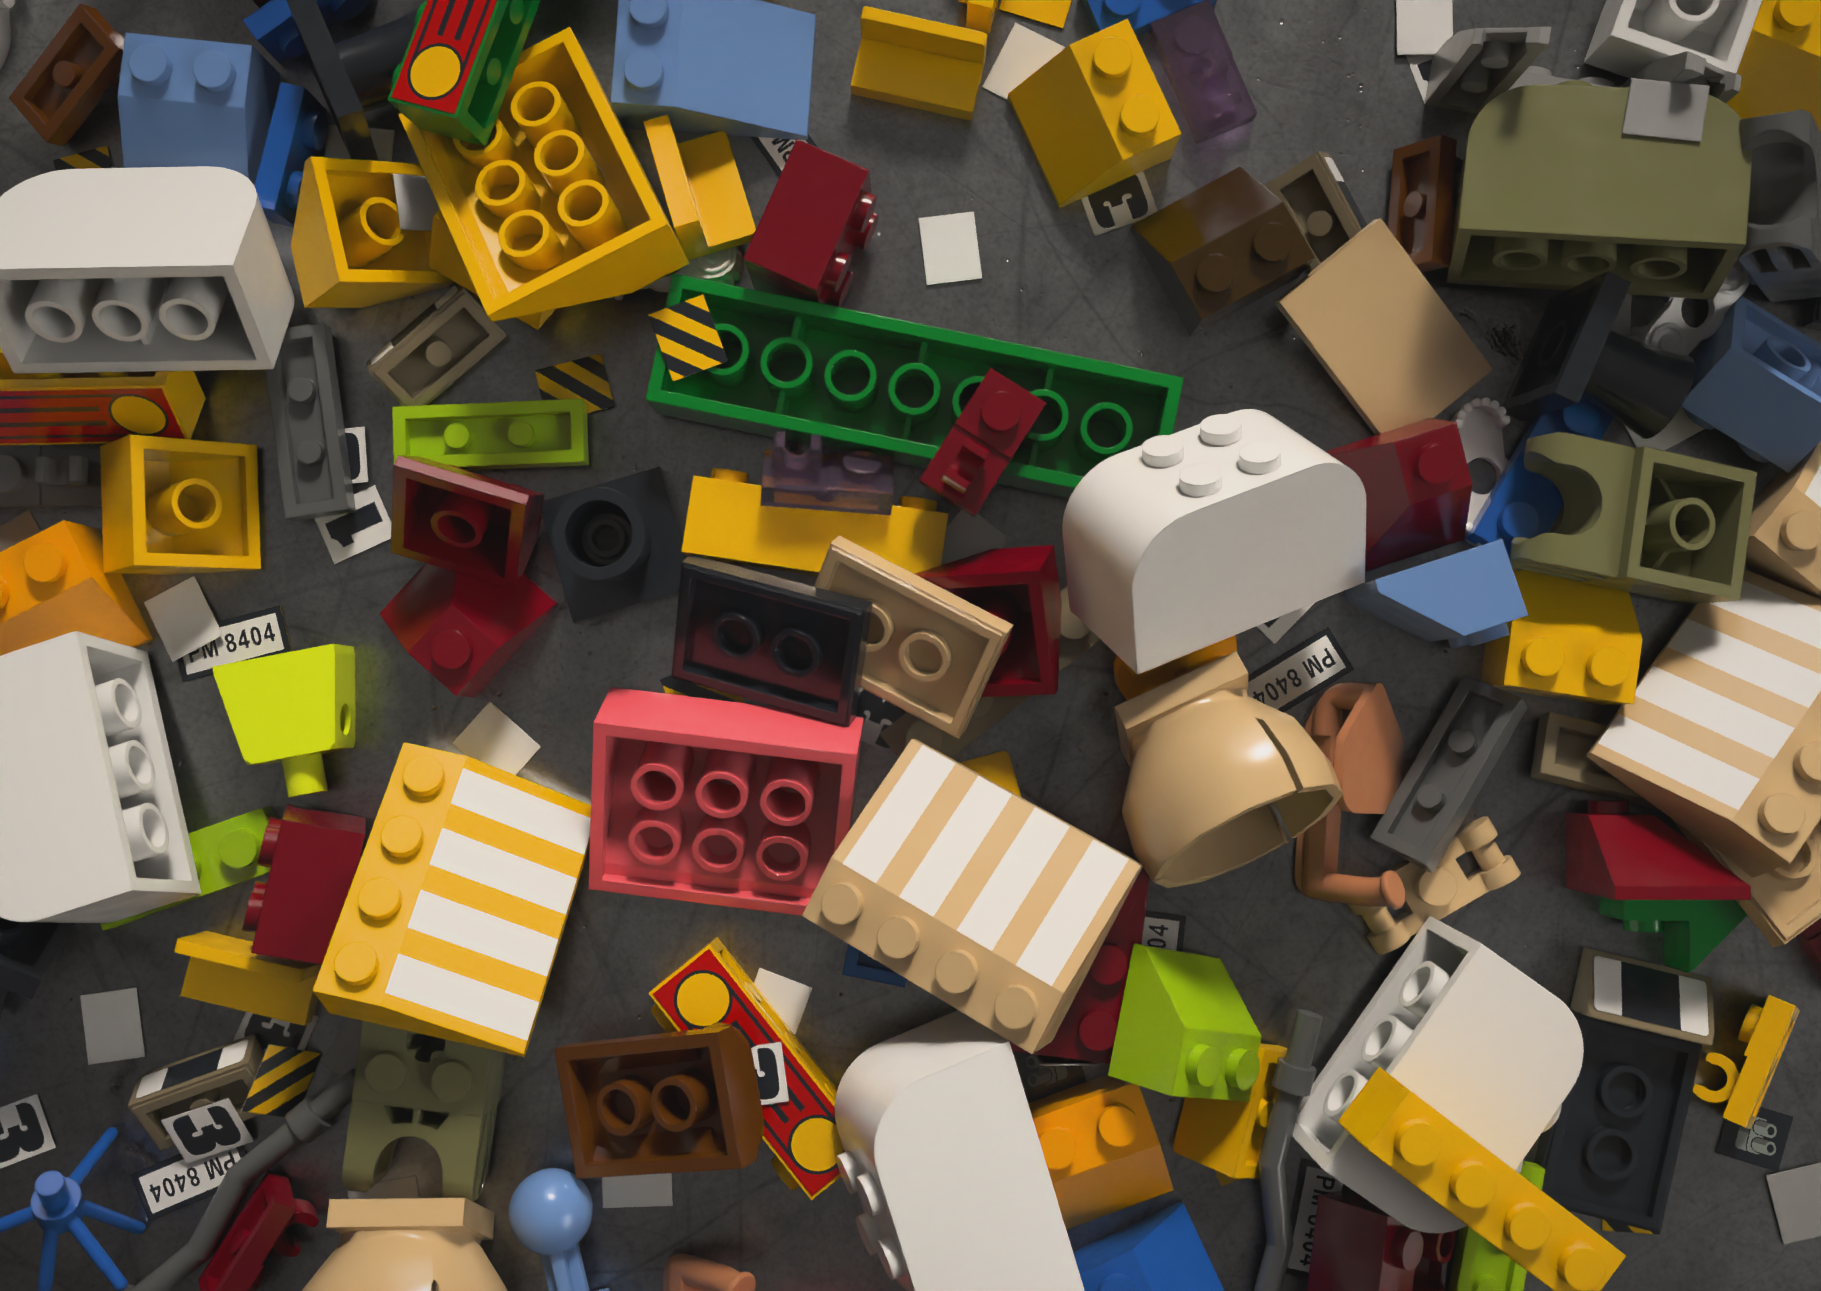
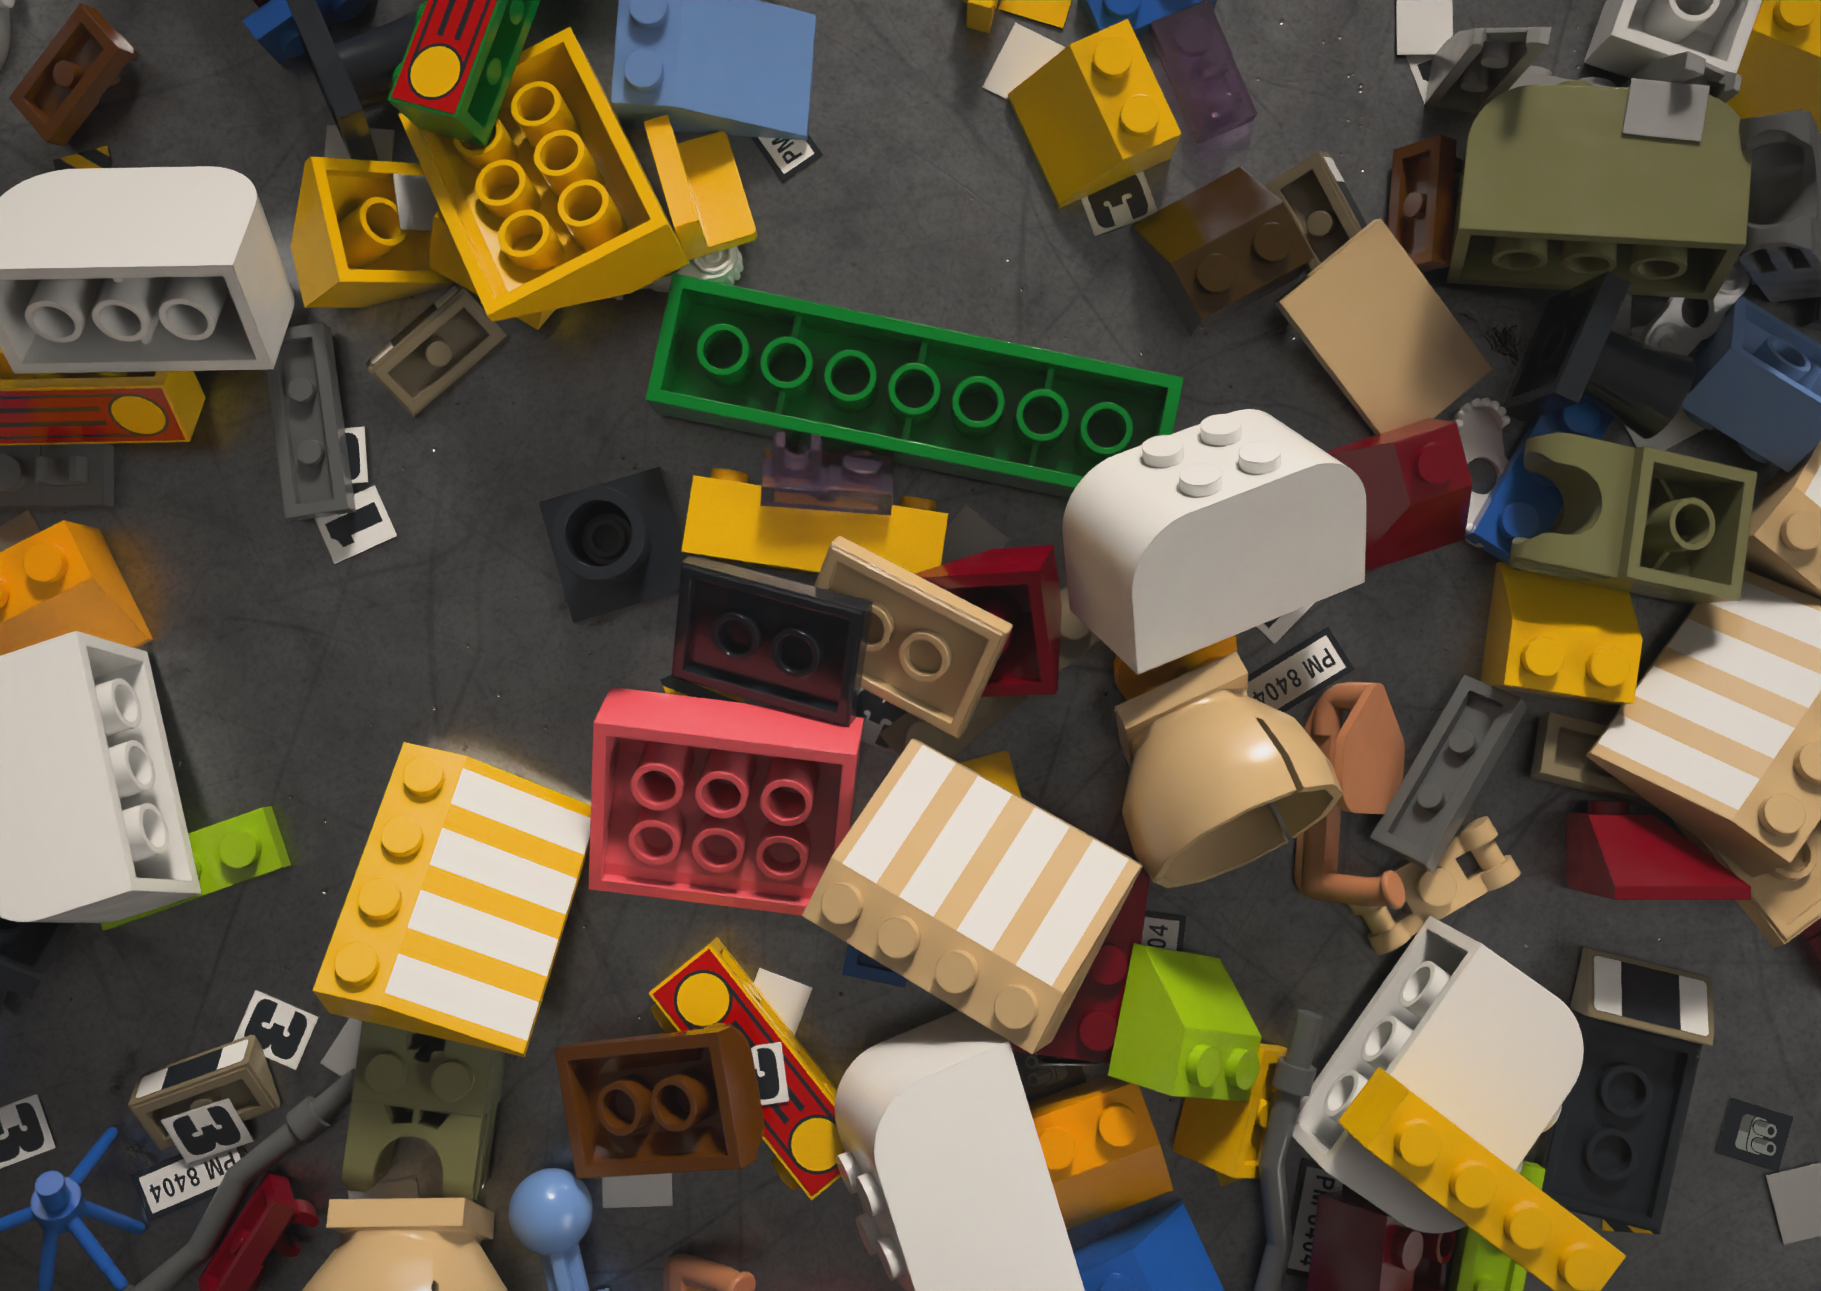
white sticker [80,987,145,1065] -> none
yellow slope [100,435,261,575] -> none
medium blue slope [117,32,280,186] -> none
white sticker [144,576,223,662] -> none
yellow panel [174,931,322,1026] -> none
sticker [177,605,291,682] -> none
neon yellow torso [212,644,356,798] -> none
sticker [241,1044,322,1118] -> none
dark red brick [242,804,366,964] -> none
blue plate [254,82,328,227] -> none
dark red slope [380,563,559,698] -> none
dark red slope [391,456,545,590] -> none
lime plate [392,399,589,471] -> none
white sticker [452,701,541,775] -> none
sticker [534,353,615,413] -> none
sticker [648,294,728,381] -> none
dark red brick [743,139,879,307] -> none
yellow panel [850,6,988,121] -> none
white sticker [918,211,982,285] -> none
dark red plate [919,368,1046,518] -> none
medium blue slope [1343,539,1528,649] -> none
green slope [1599,896,1748,973] -> none
yellow plate [1692,995,1800,1129] -> none

